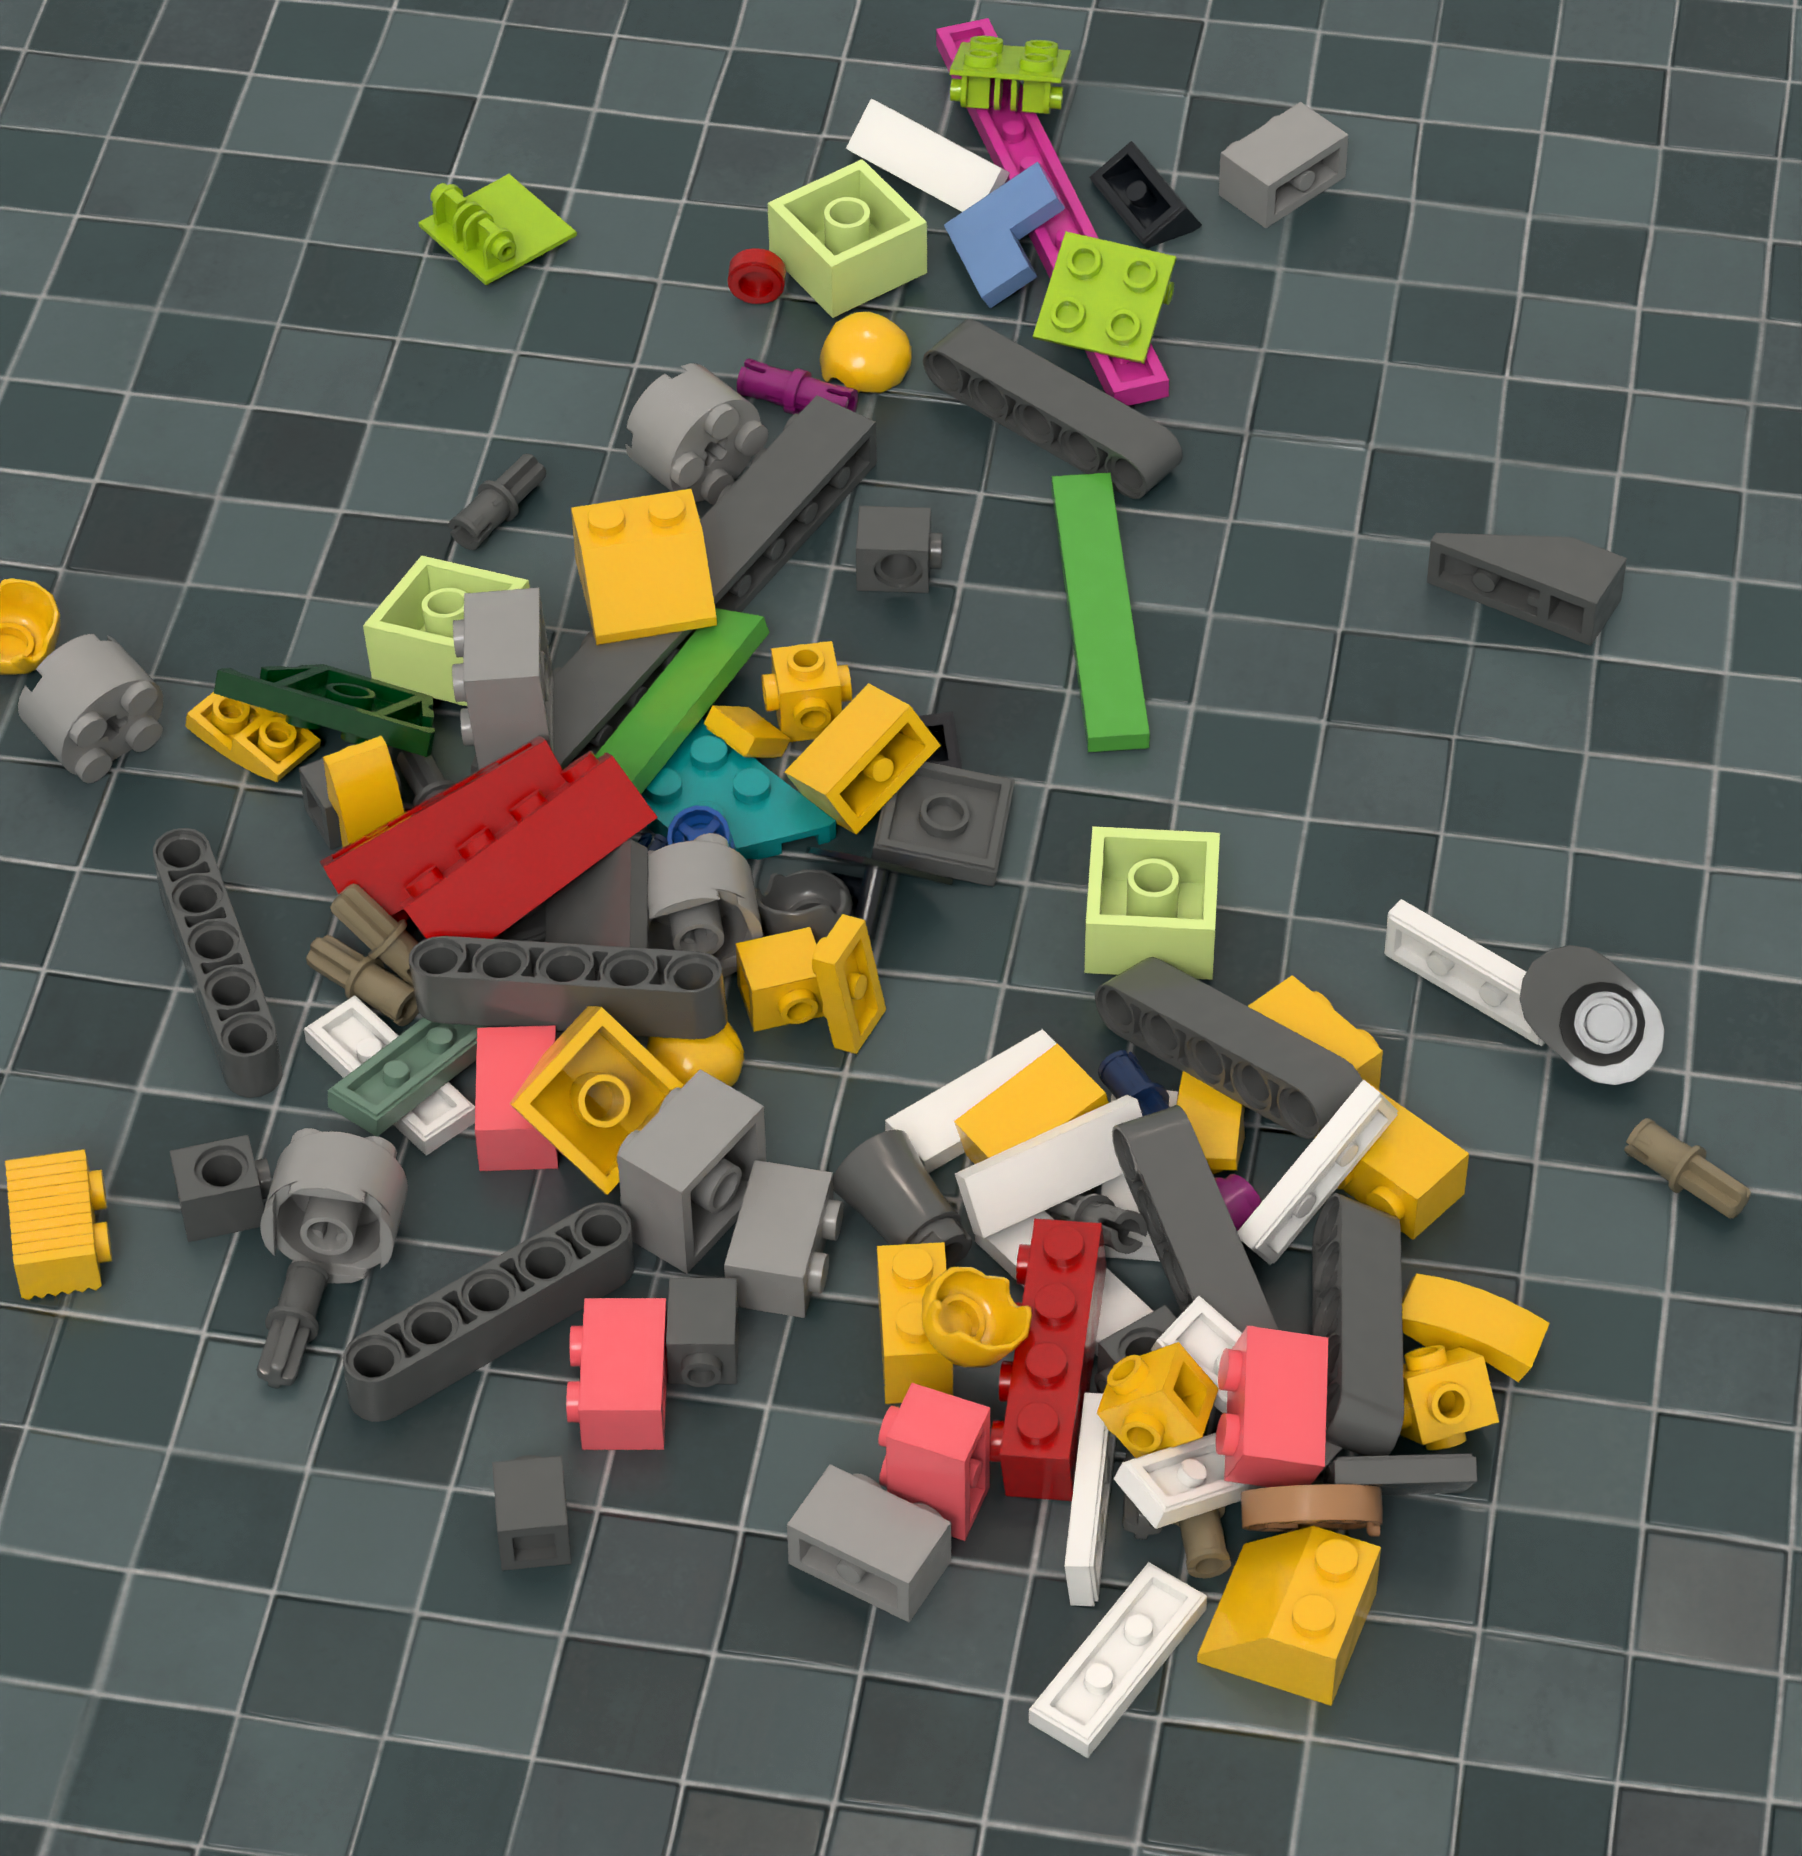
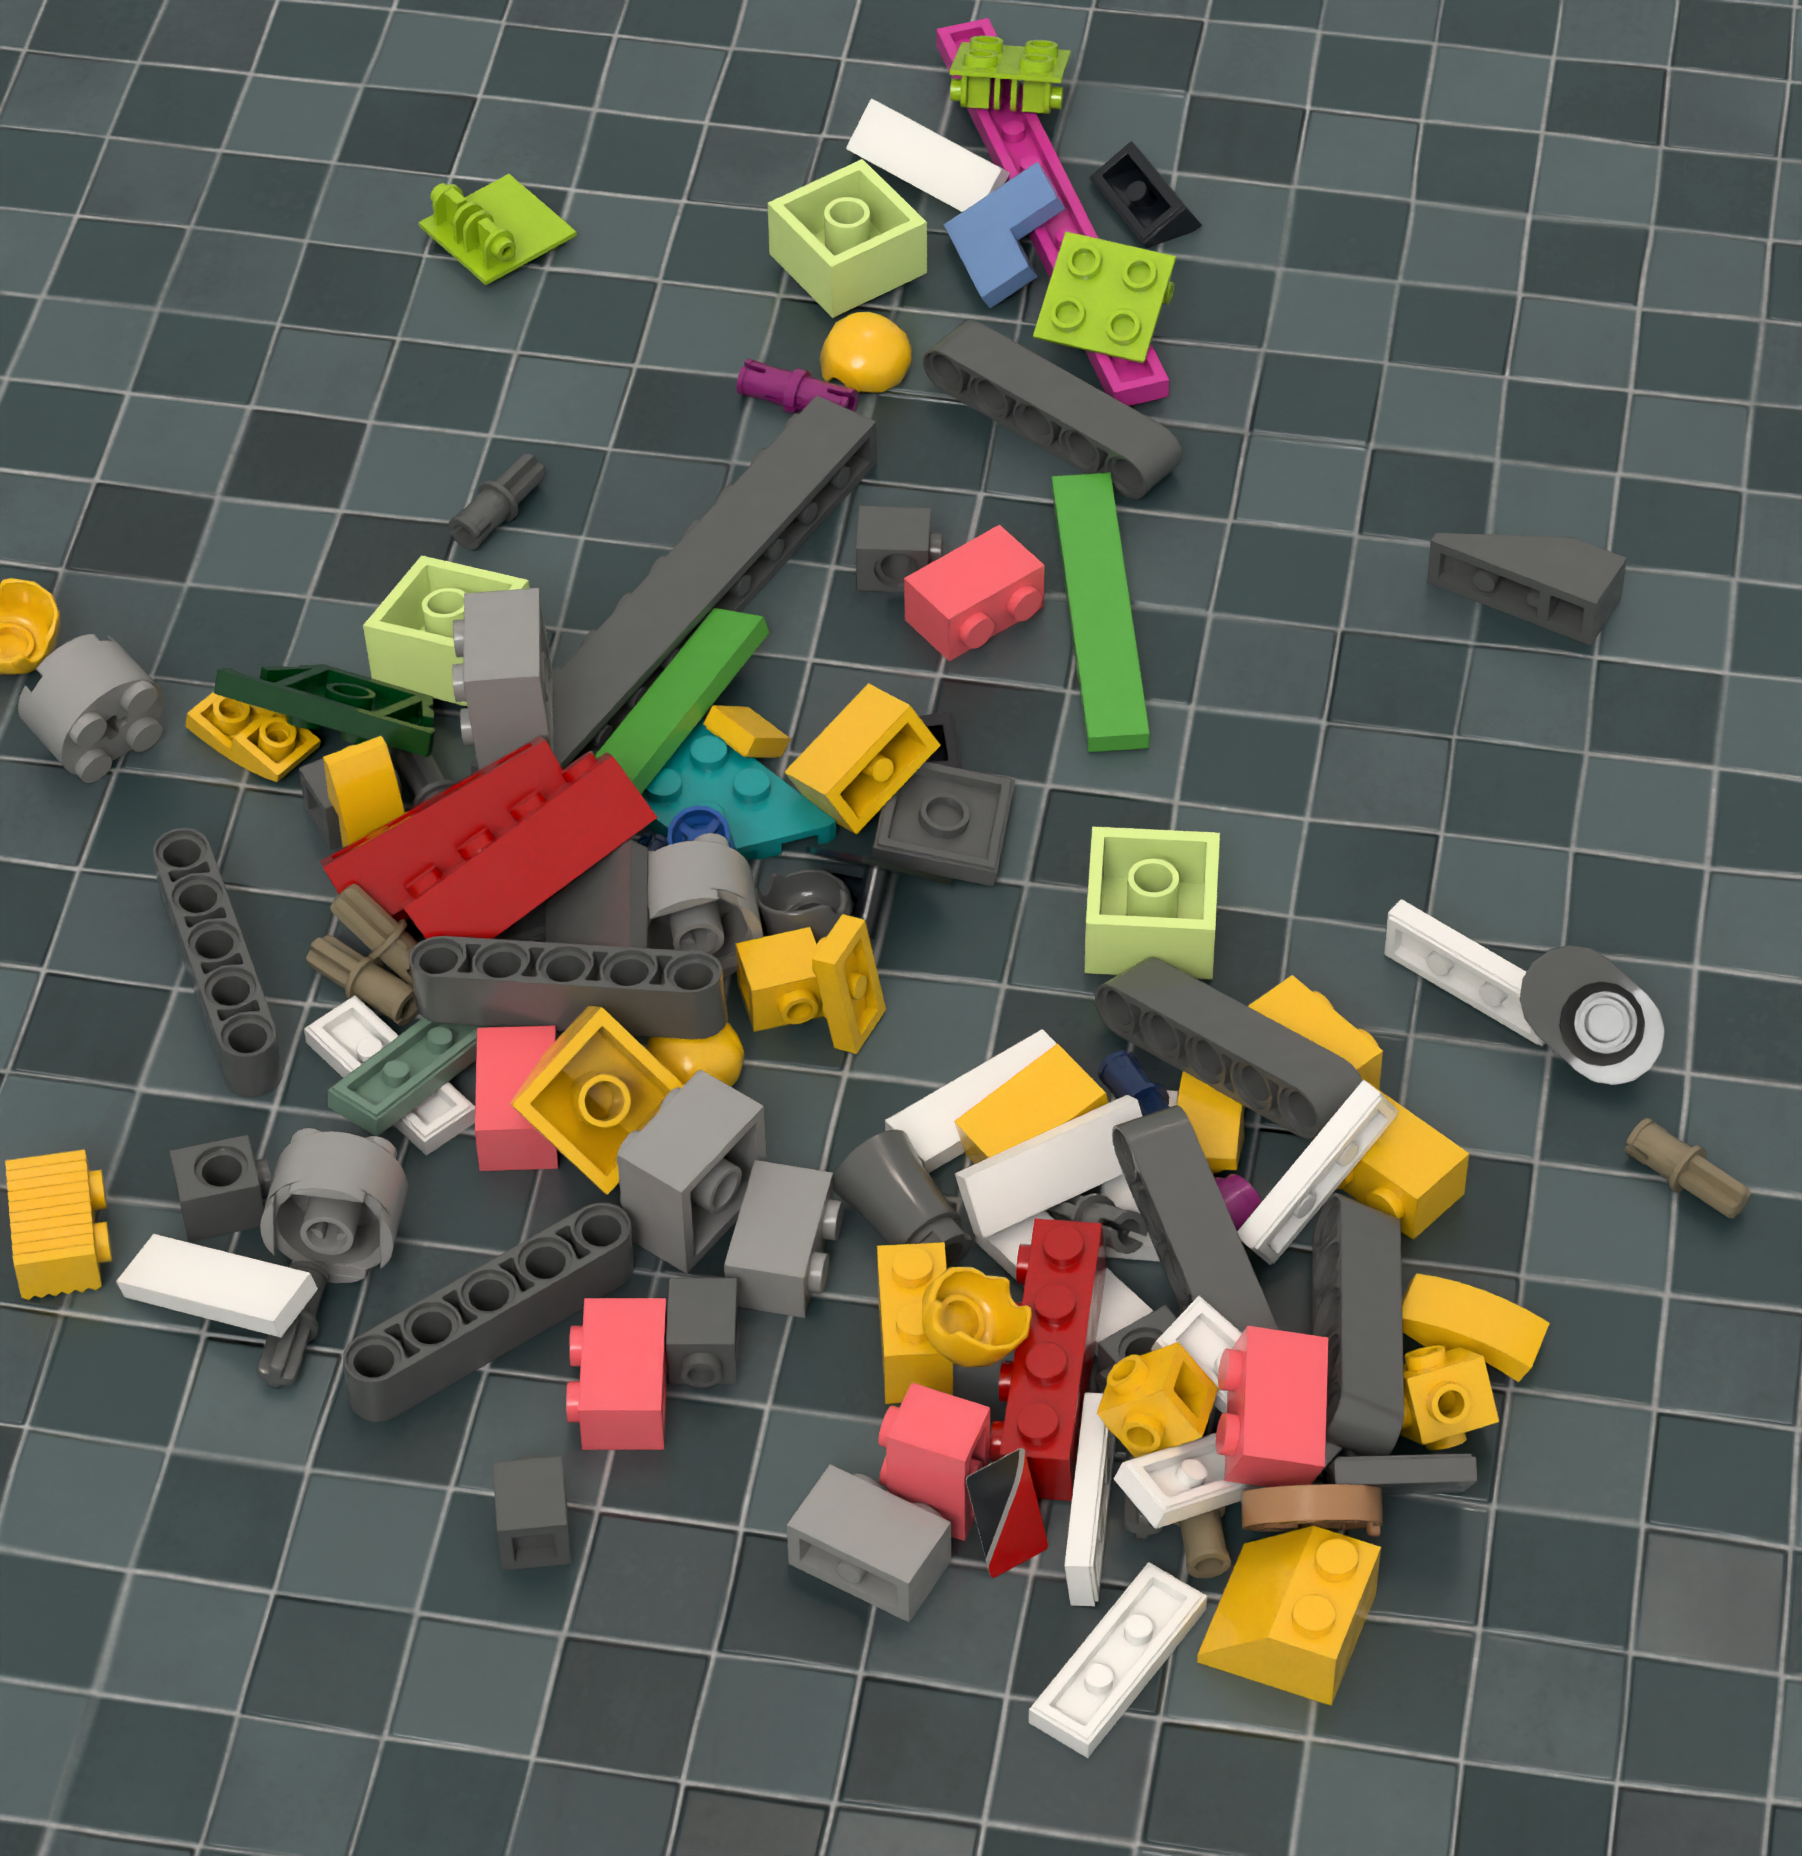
yellow slope [571,489,717,645] -> none
light grey brick [625,363,768,505] -> none
red tile [728,248,786,304] -> none
yellow brick [761,641,852,742] -> none
light grey brick [1219,102,1348,228] -> none
none -> white tile [116,1234,318,1338]
none -> coral brick [904,525,1045,661]
none -> sticker [966,1448,1048,1578]

